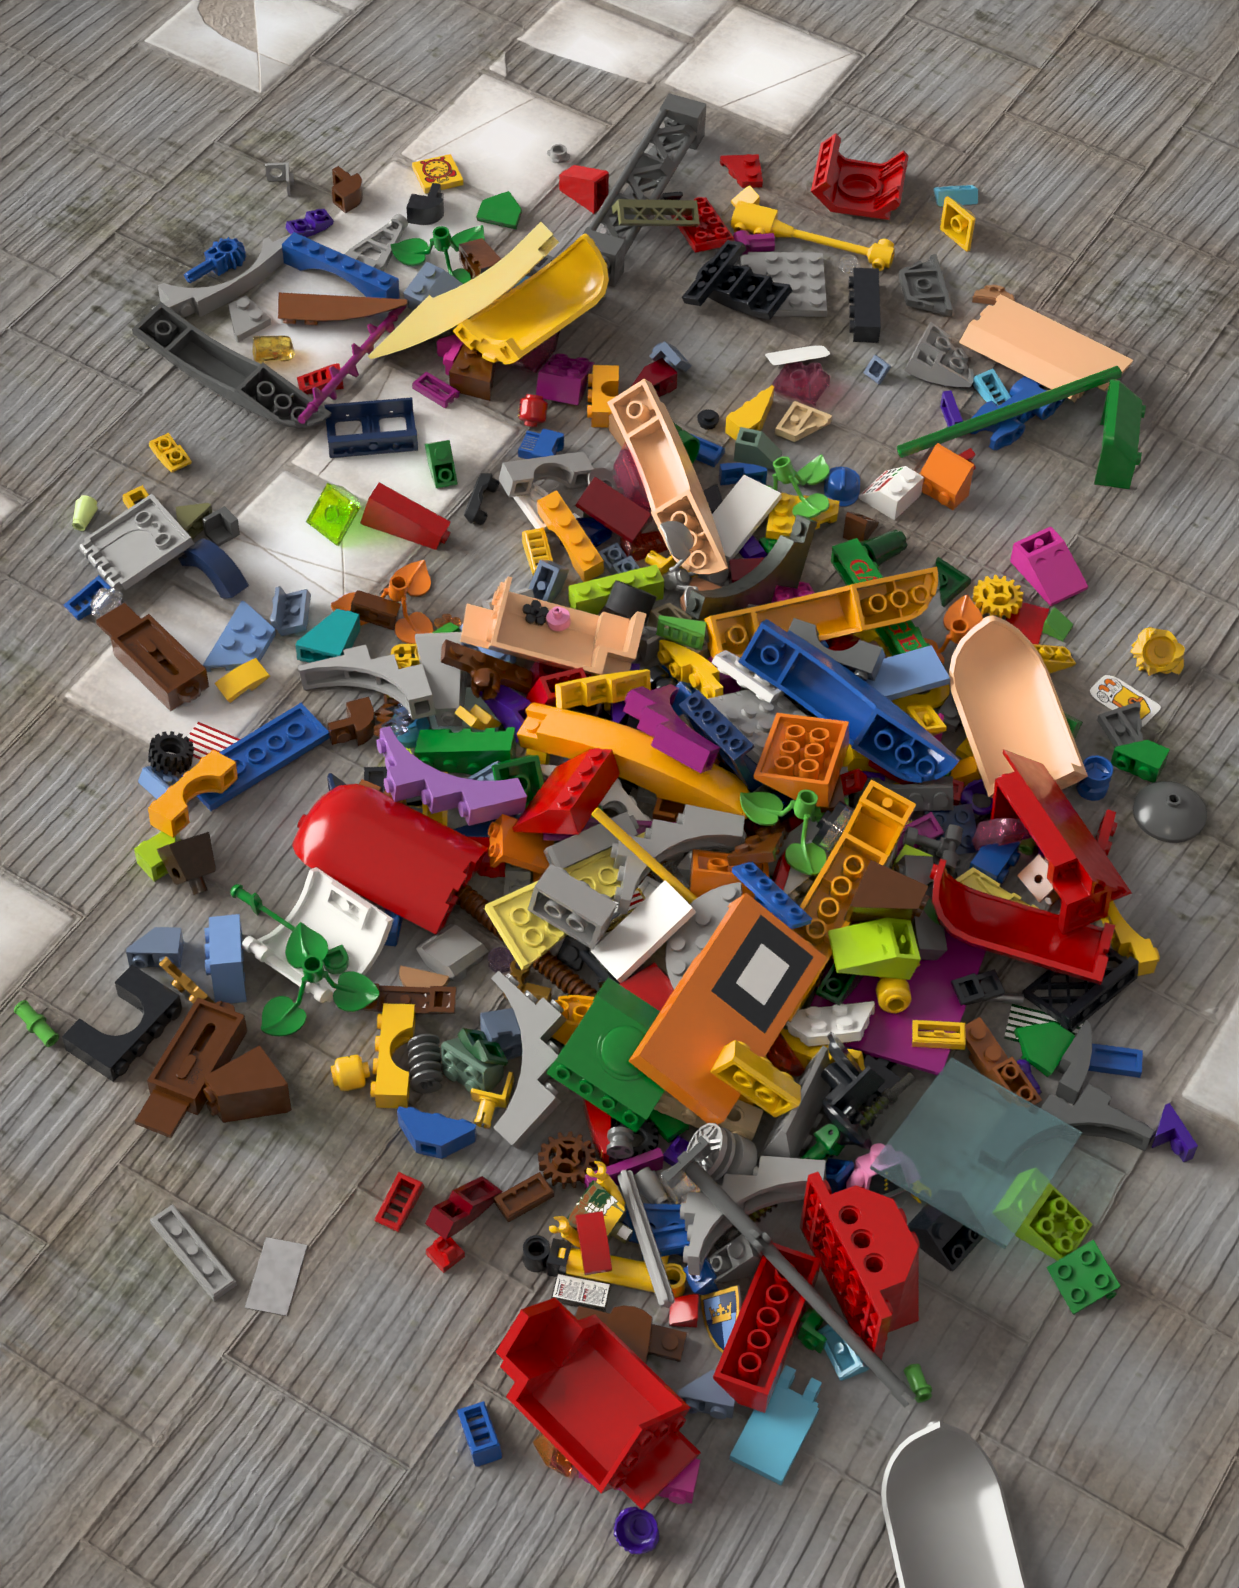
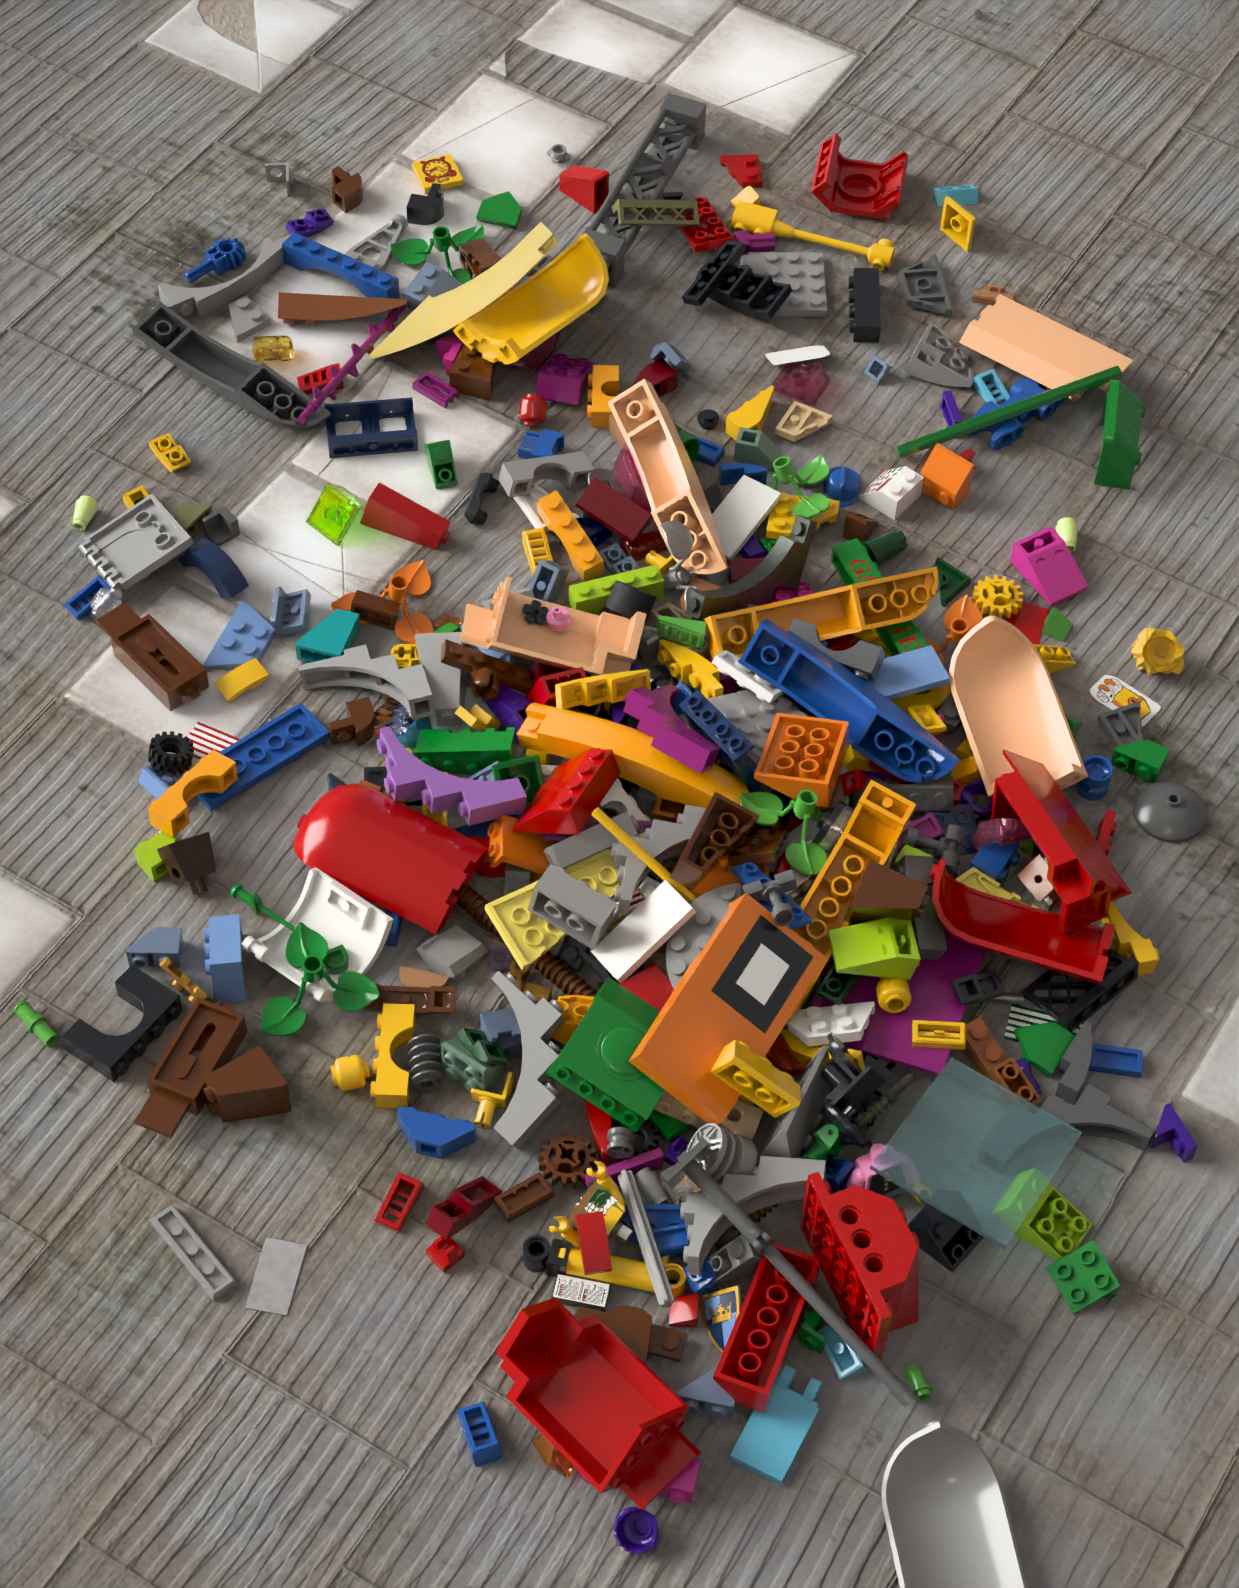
none -> reddish brown wedge [670,792,760,890]
none -> dark grey bar [742,870,798,926]
none -> yellowish green cone [1055,517,1078,552]

